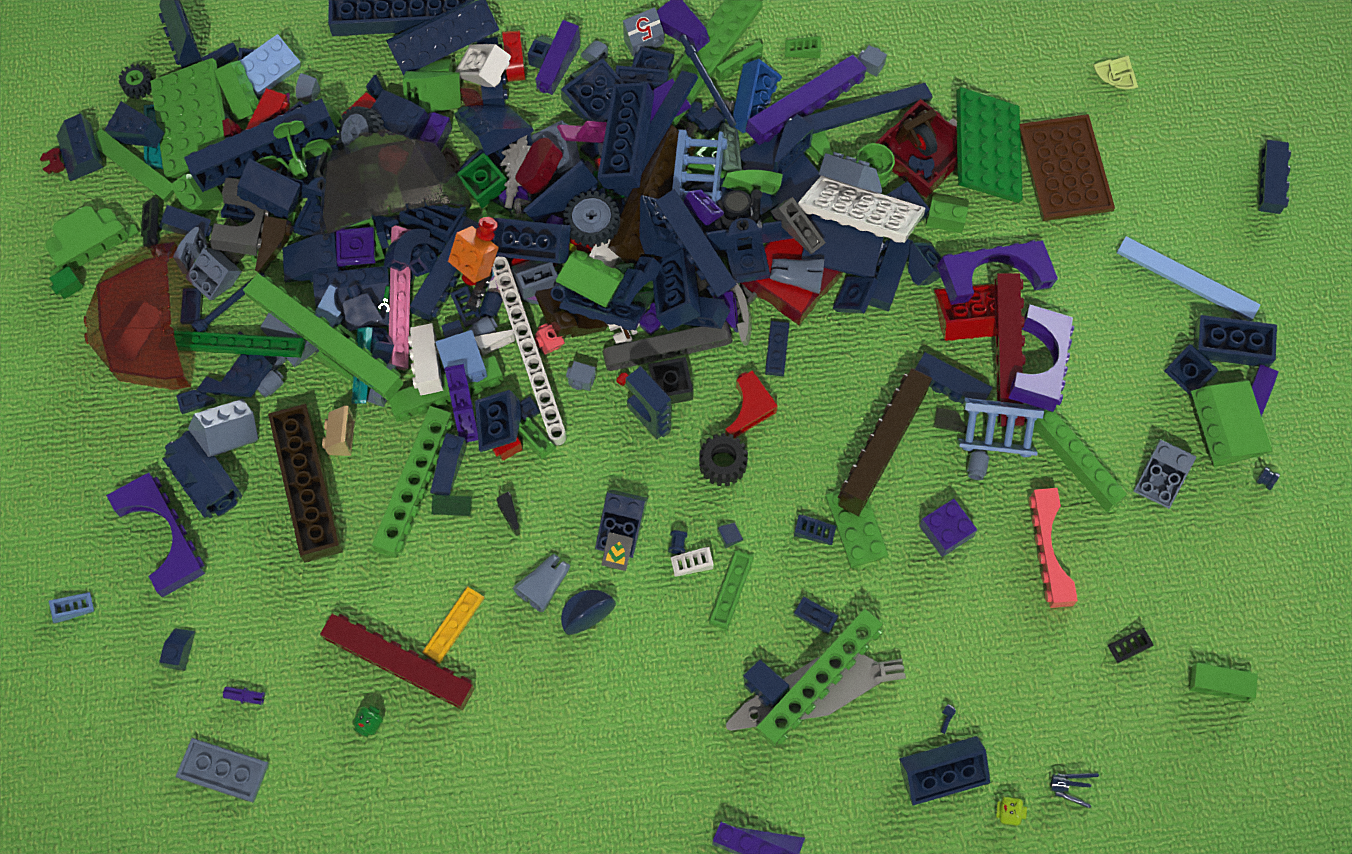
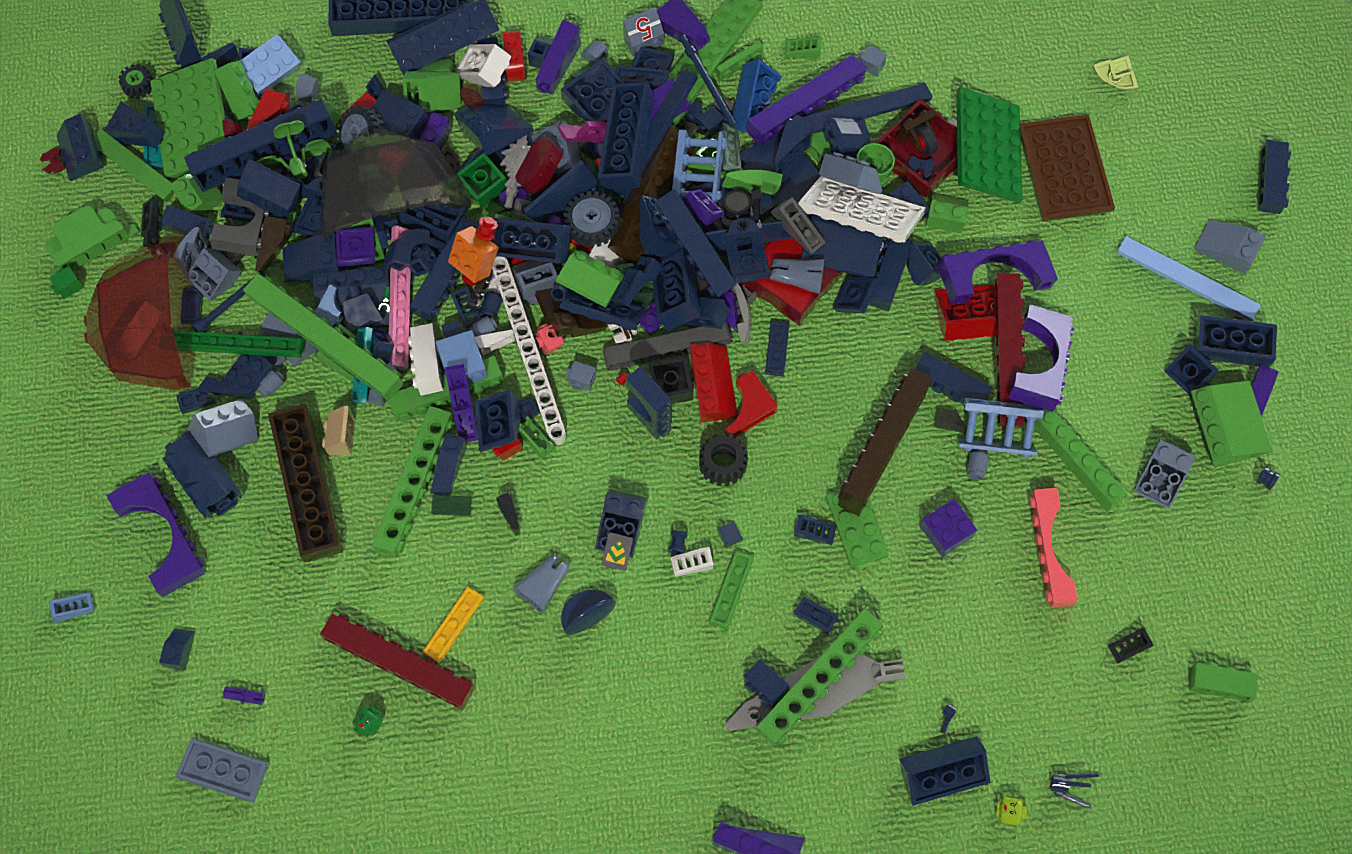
none -> red slope [690,342,738,423]
none -> dark blue brick [823,116,872,155]
none -> sand blue slope [1194,220,1266,274]

